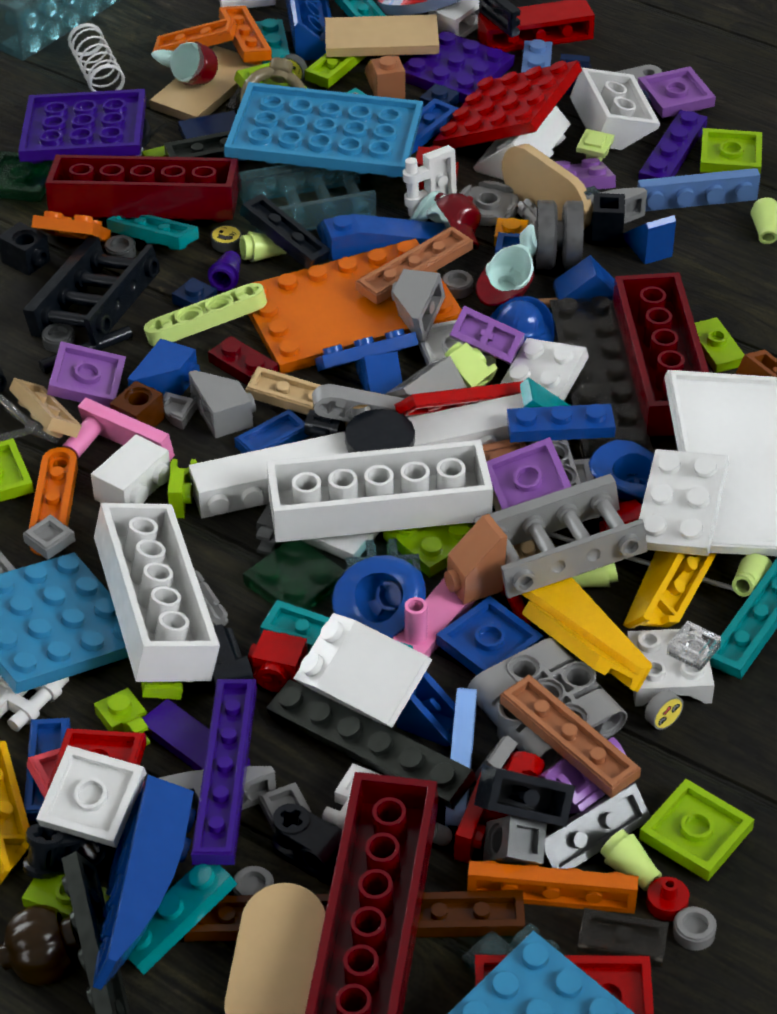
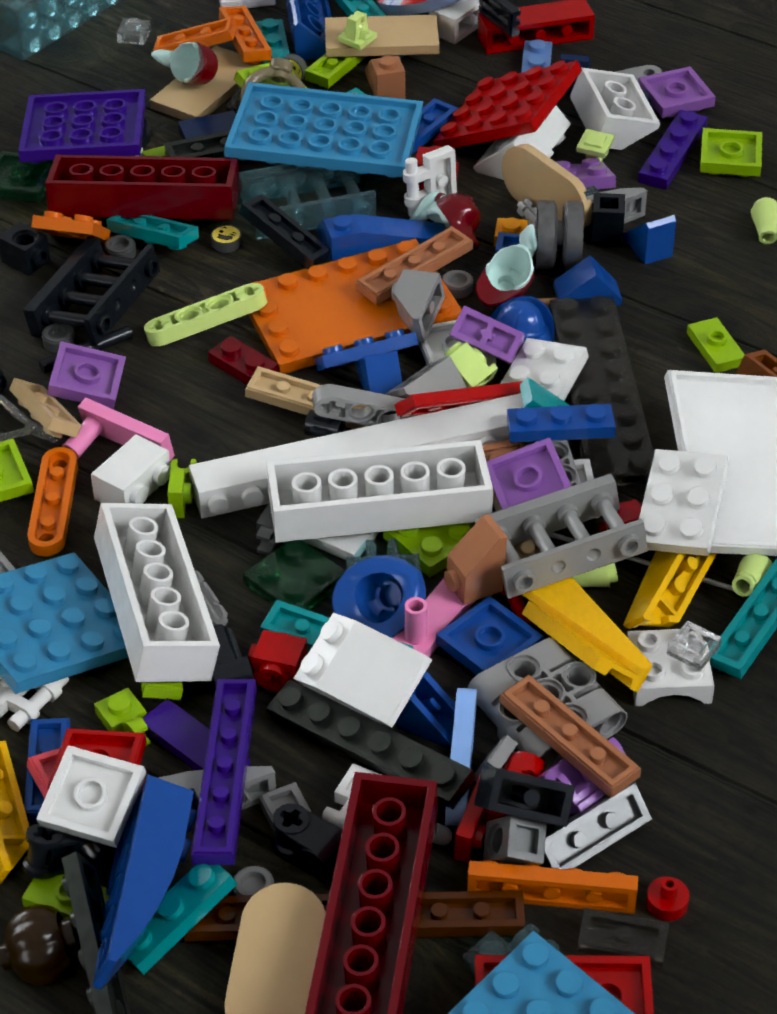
light grey tile [23,514,76,560] -> none
white piece [68,23,125,92] -> none
reddish brown brick [110,381,165,428] -> none
blue slope [127,339,200,397] -> none
light grey tile [163,392,197,429] -> none
dark blue plate [172,277,217,308] -> none
light grey slope [189,370,256,439] -> none
dark purple cone [208,251,241,291] -> none
blue tile [234,409,309,453] -> none
yellowish green cone [239,231,287,263] -> none
black tile [345,409,415,453] -> none
dark purple plate [403,31,514,103] -> none
dark blue plate [420,84,460,107] -> none
light grey tile [460,181,519,226] -> none
blue hat [588,440,654,505] -> none
yellowish green cone [600,829,662,891] -> none
dark red brick [612,272,709,437] -> none
medium blue plate [637,168,761,211] -> none
lime plate [639,779,755,881] -> none
tile [645,690,683,730] -> none
light grey tile [673,906,717,951] -> none
none -> clear plate [116,18,151,45]
none -> yellowish green brick [337,10,377,50]

